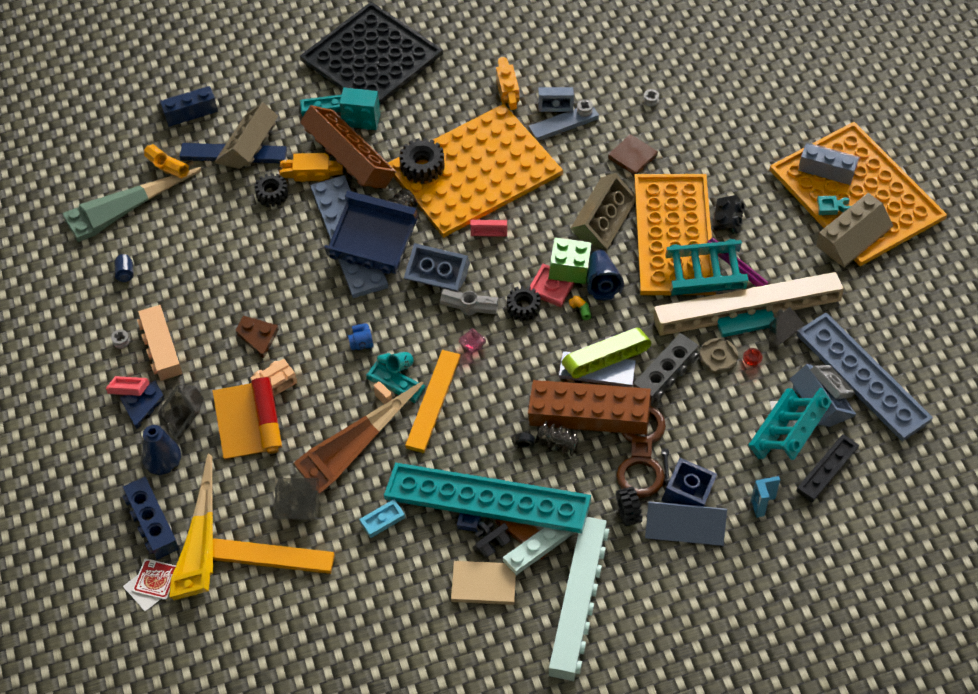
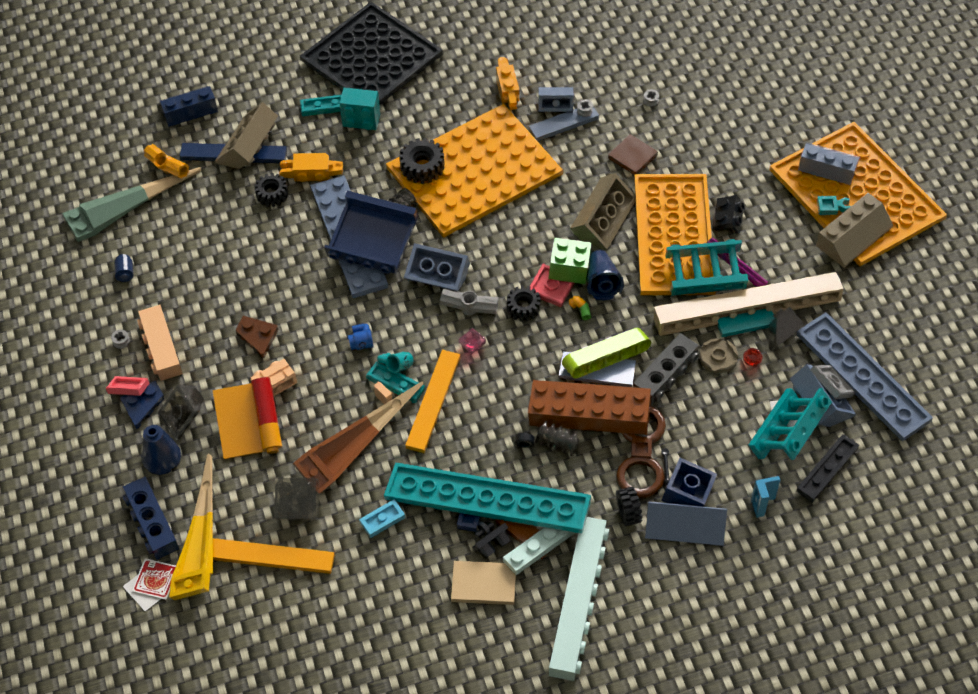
dark orange brick [300,105,397,189] -> none
coral tile [470,220,507,237] -> none

